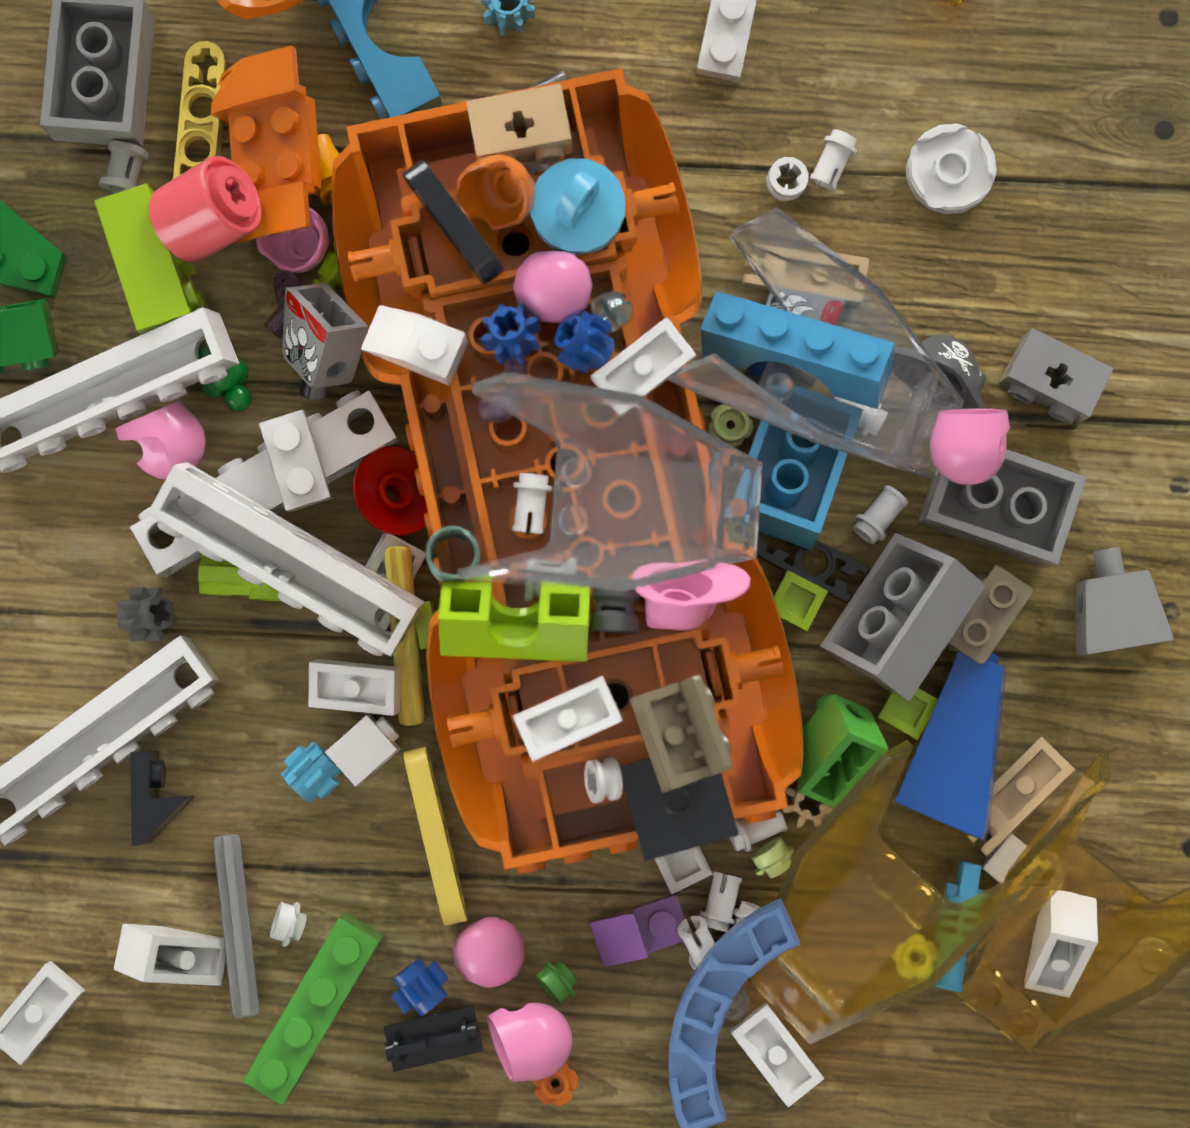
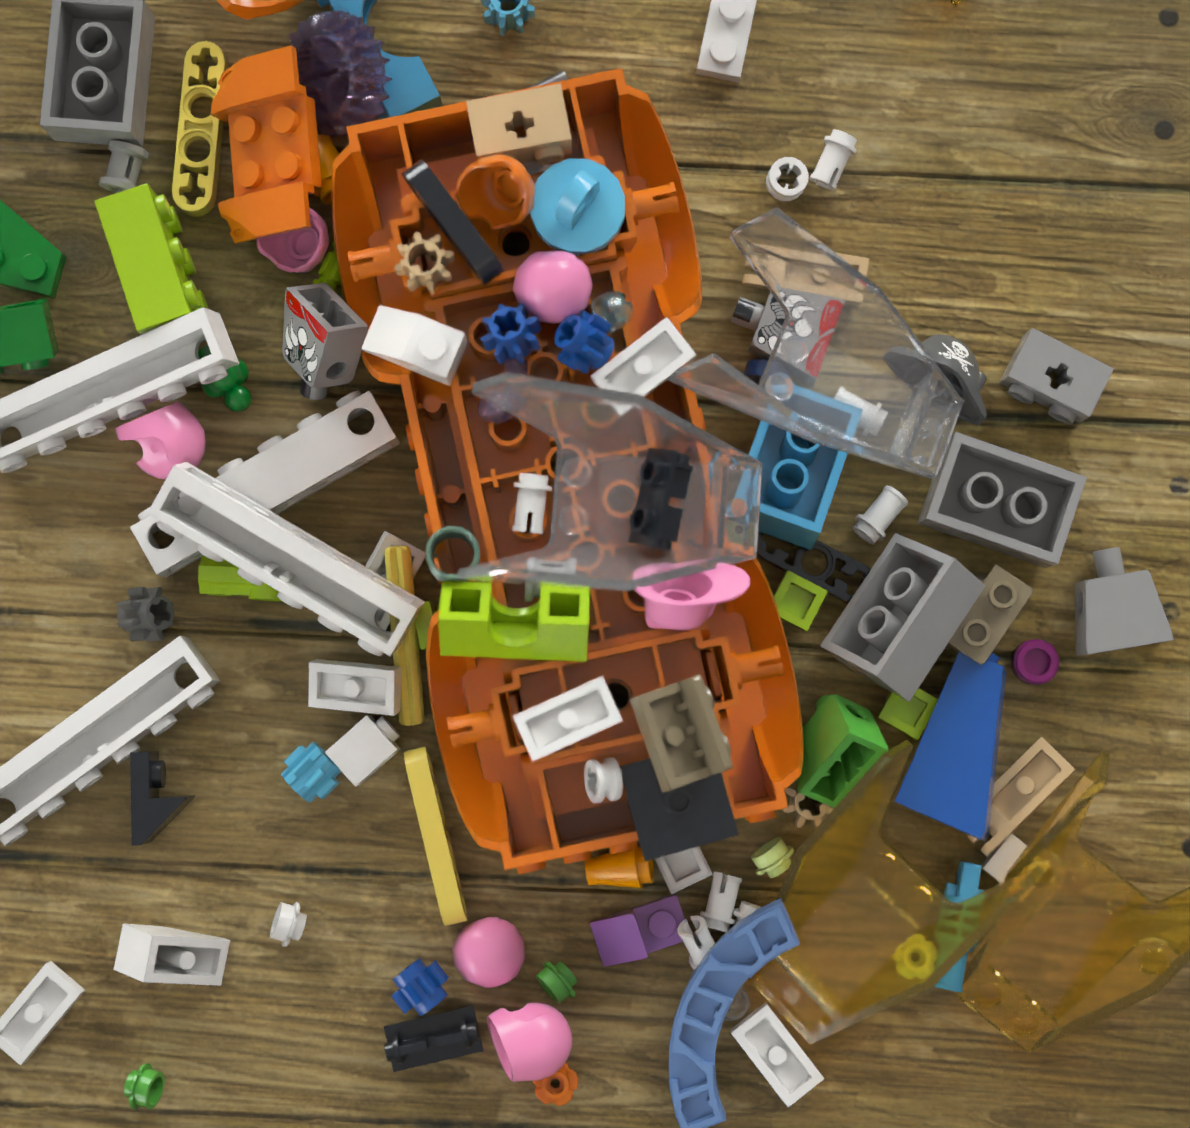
coral piece [149,156,262,263] -> none
light grey axle [213,834,260,1018] -> none
bright green arch [242,912,385,1106] -> none
white plate [259,409,332,512] -> none
arm [264,270,303,339] -> none
red dish [353,447,428,536] -> none
dark grey wheel [590,581,640,633] -> none
dark azure arch [700,291,895,409] -> none
yellowish green plate [709,403,753,447] -> none
white pin [730,810,787,852] -> none
white tile [906,124,997,214] -> none
bright pink helmet [930,408,1010,485] -> none
white slope [1024,888,1098,998] -> none
none -> bright green plate [124,1063,165,1110]
none -> clear purple gear [289,10,392,136]
none -> tan gear [394,232,455,295]
none -> light orange cone [585,843,654,889]
none -> black hinge [628,448,693,551]
none -> magenta tile [1011,639,1059,685]

